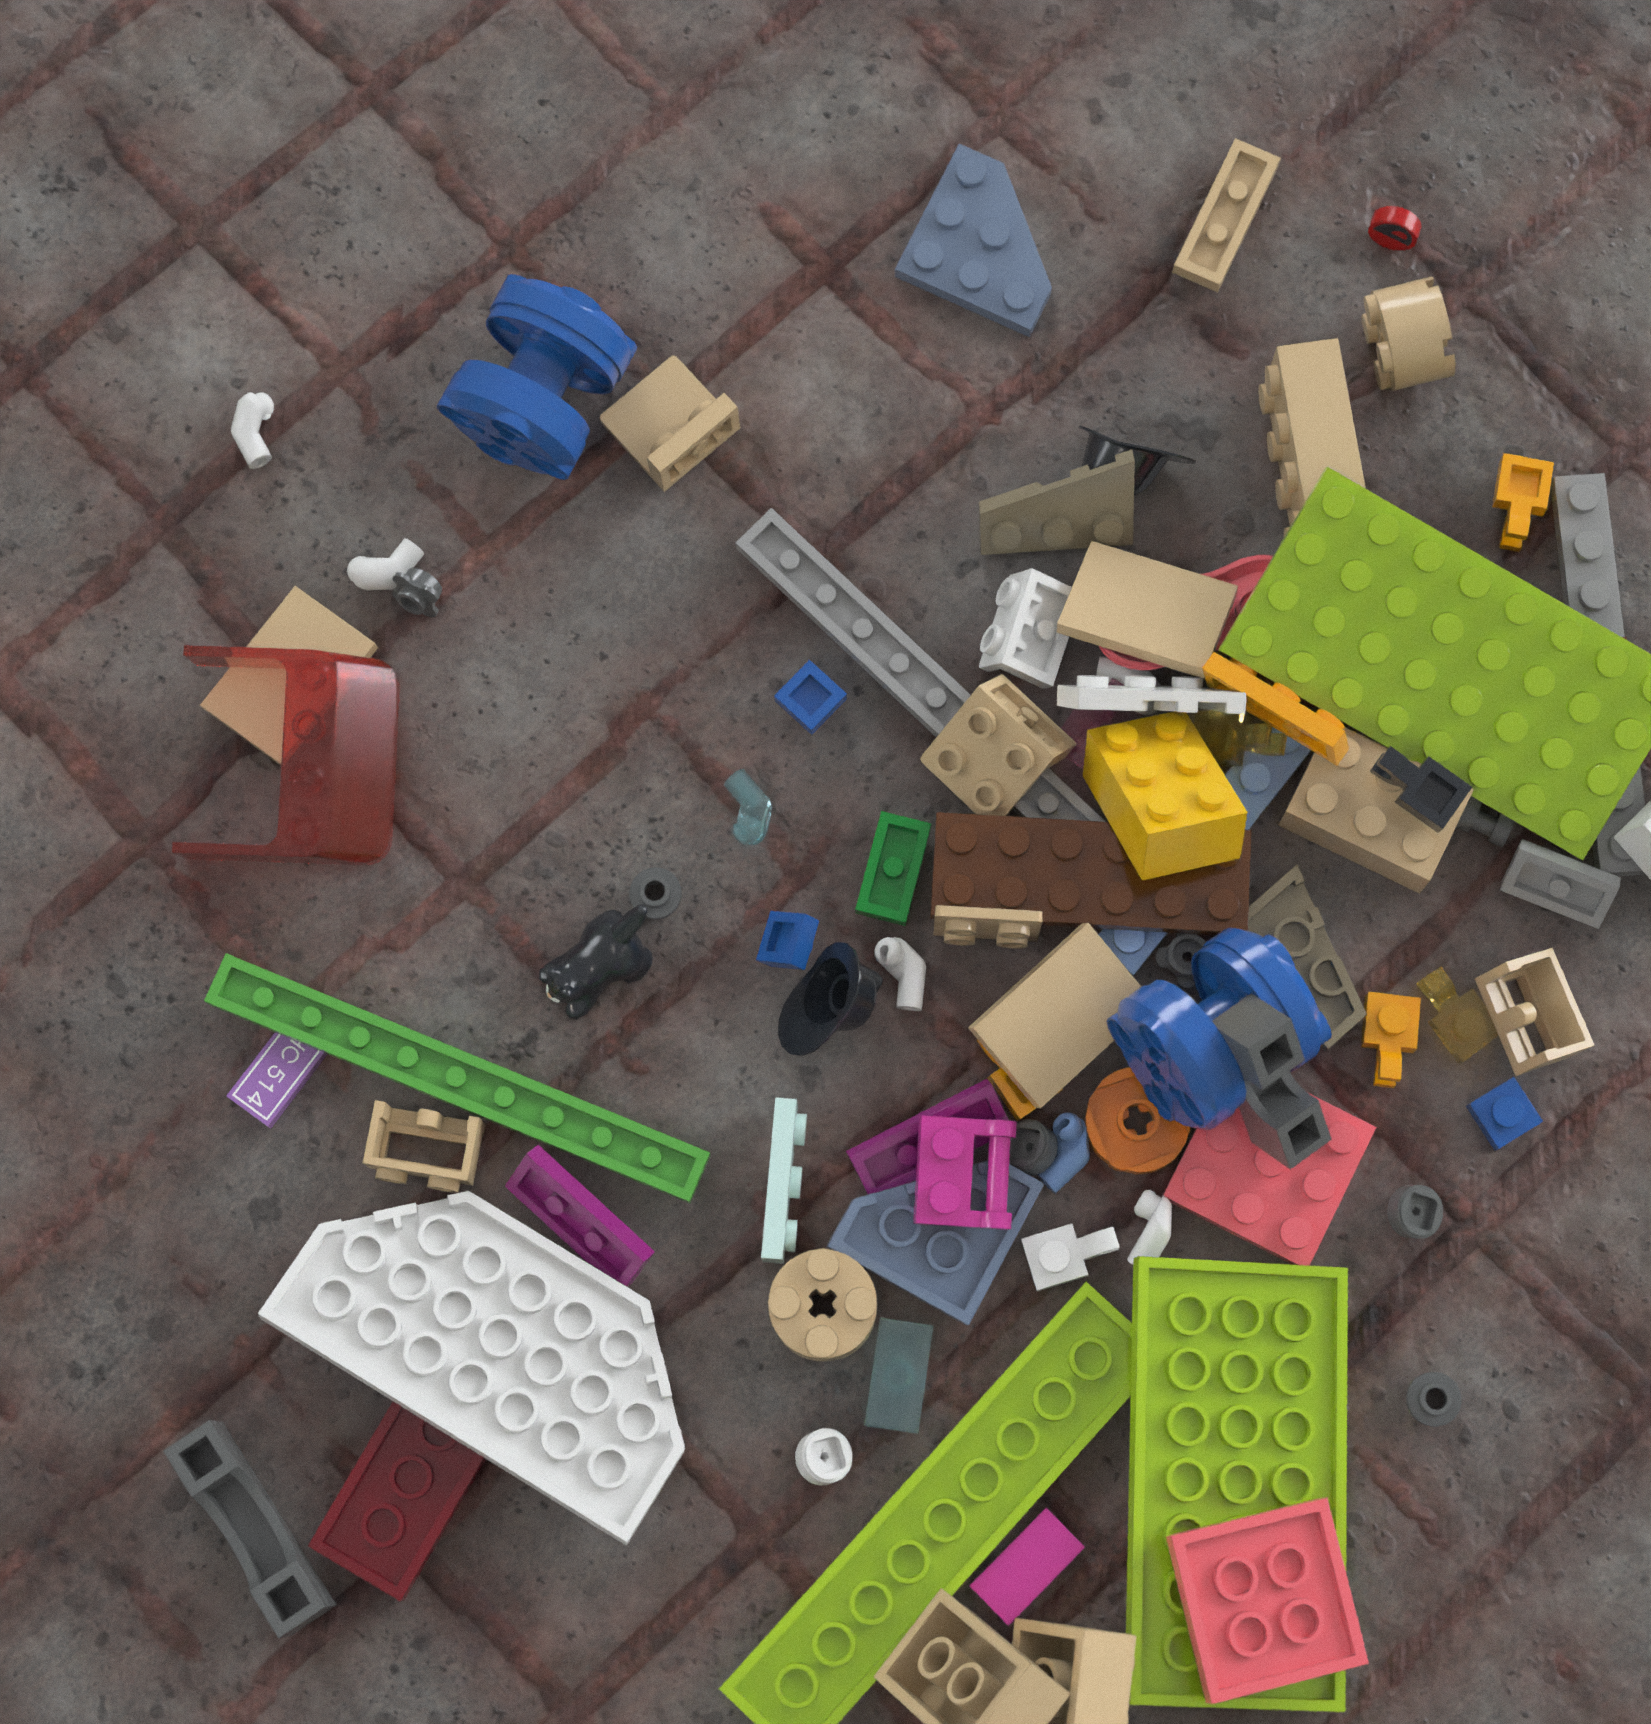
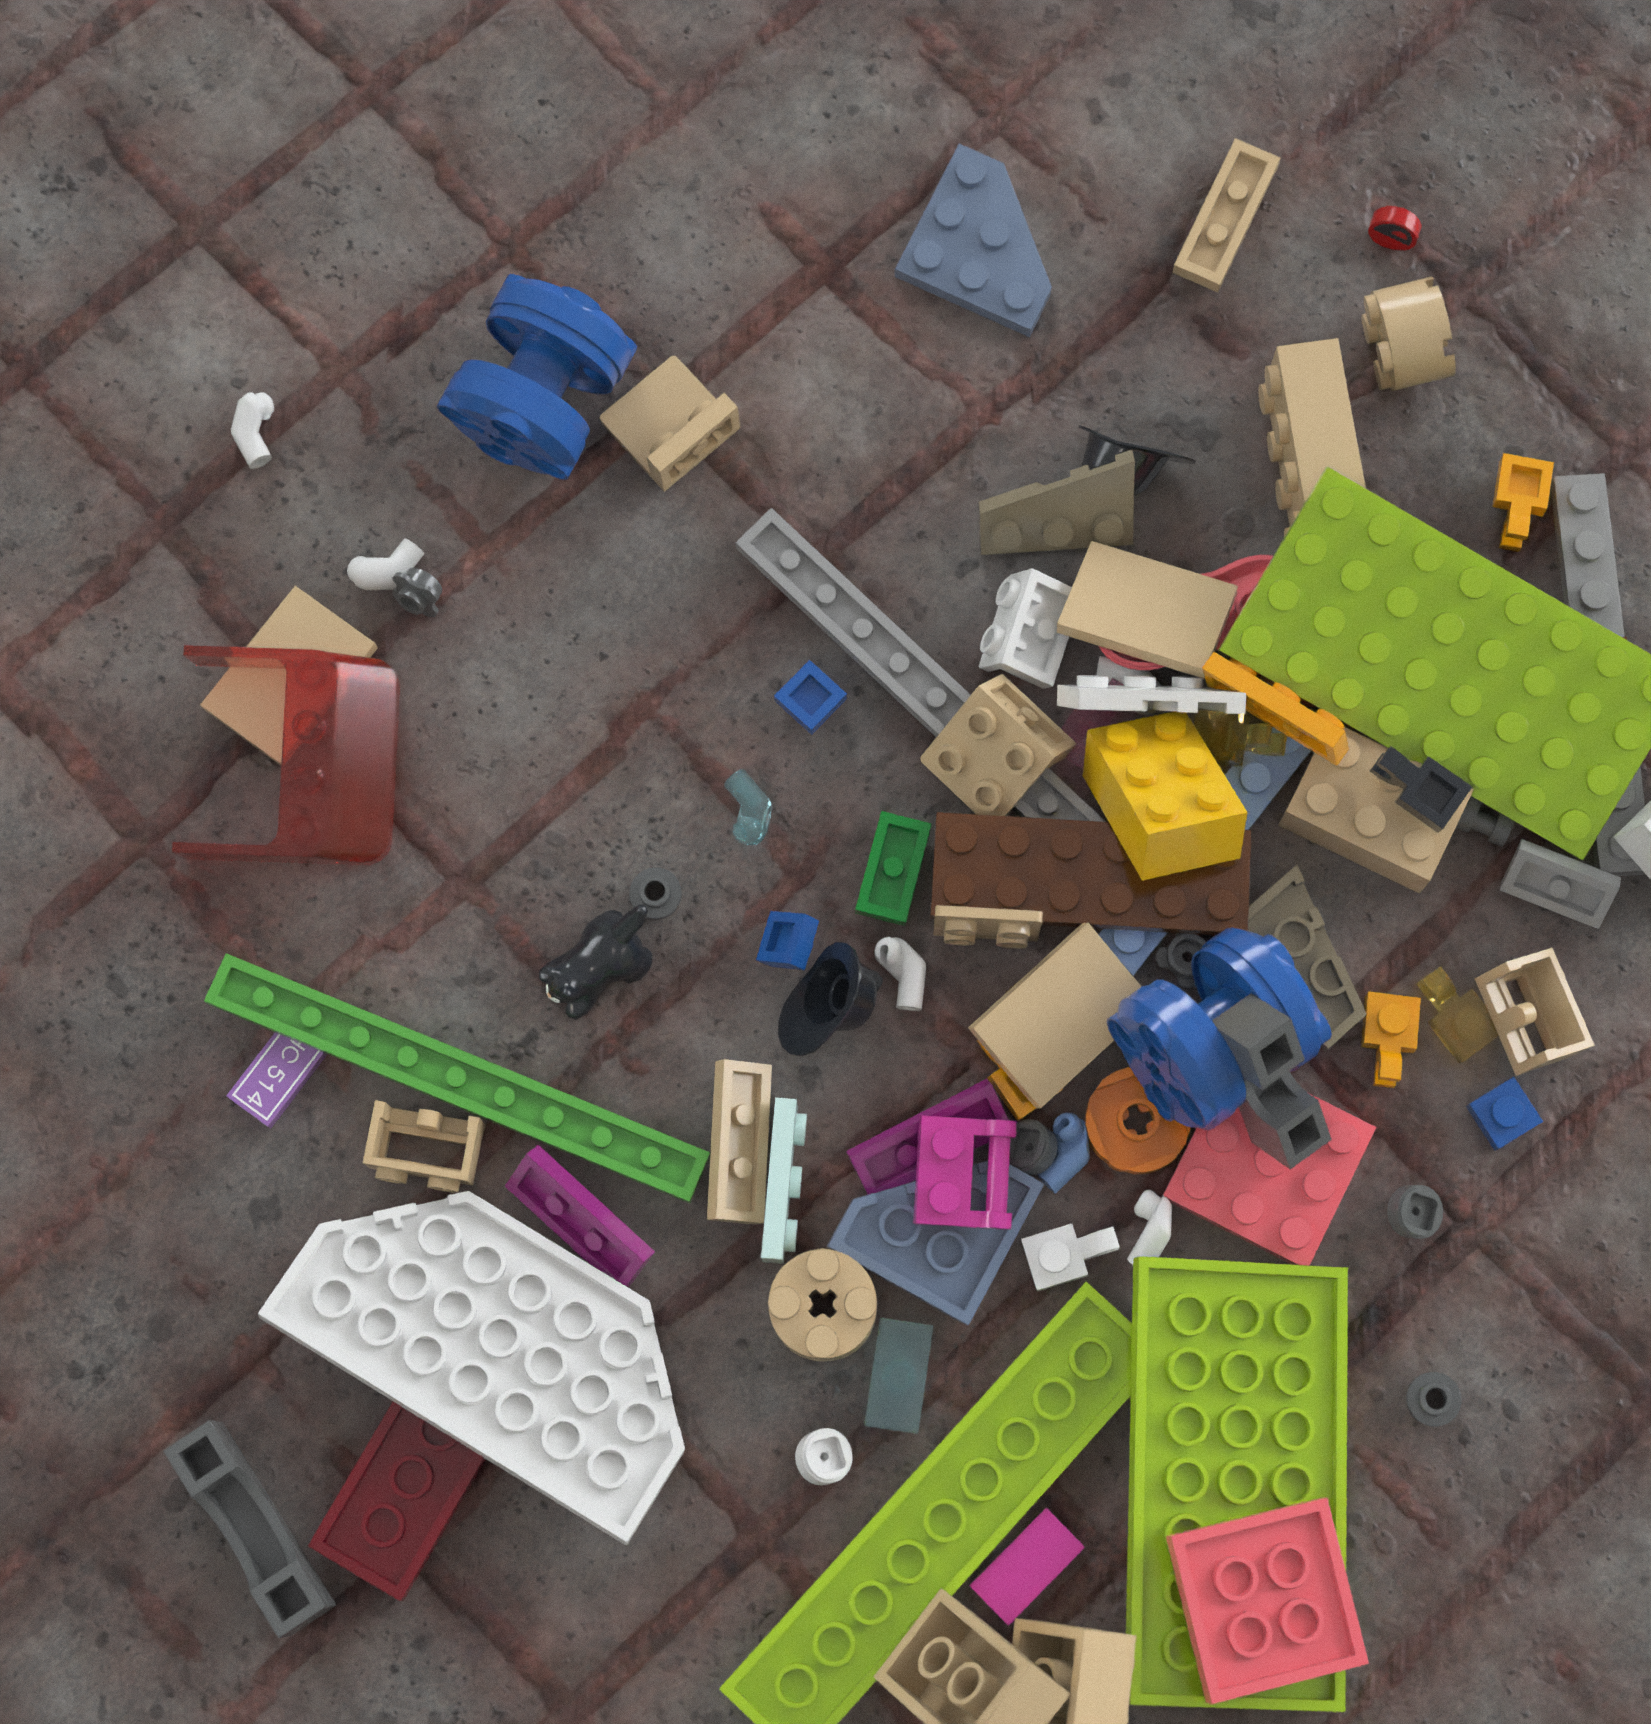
none -> tan plate [707,1059,772,1225]

